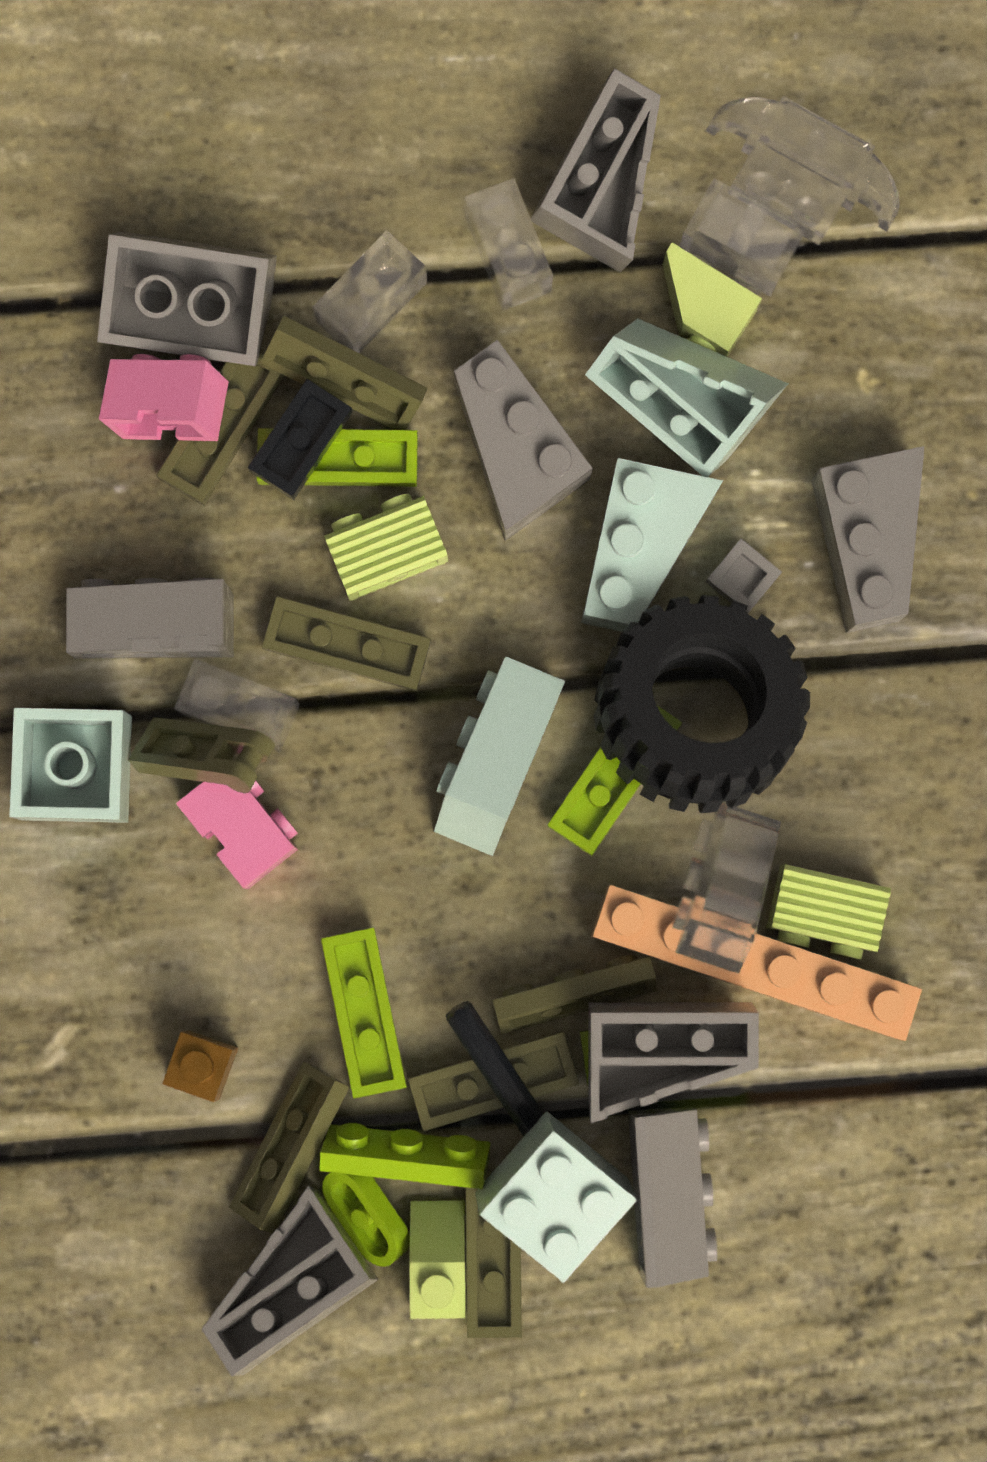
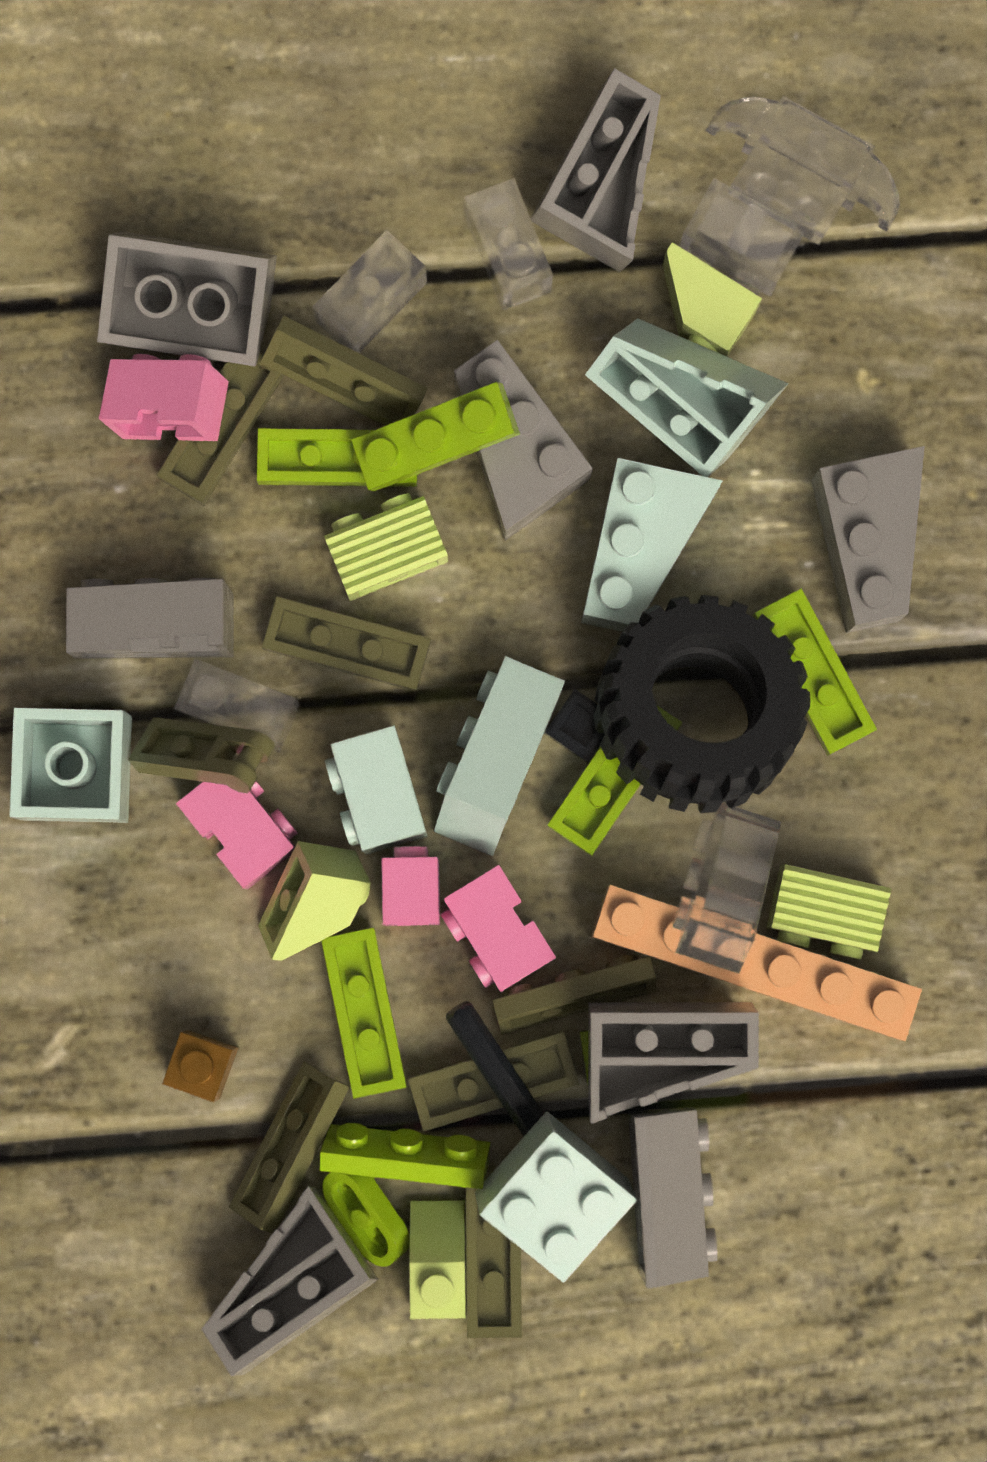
black plate [247,379,353,500] -> none
light grey plate [706,539,782,614] -> none
none -> yellowish green slope [258,841,371,961]
none -> light aqua brick [325,726,428,855]
none -> lime plate [351,382,520,491]
none -> bright pink brick [382,847,440,926]
none -> bright pink brick [440,865,556,992]
none -> black tile [544,689,605,764]
none -> lime plate [752,588,877,756]

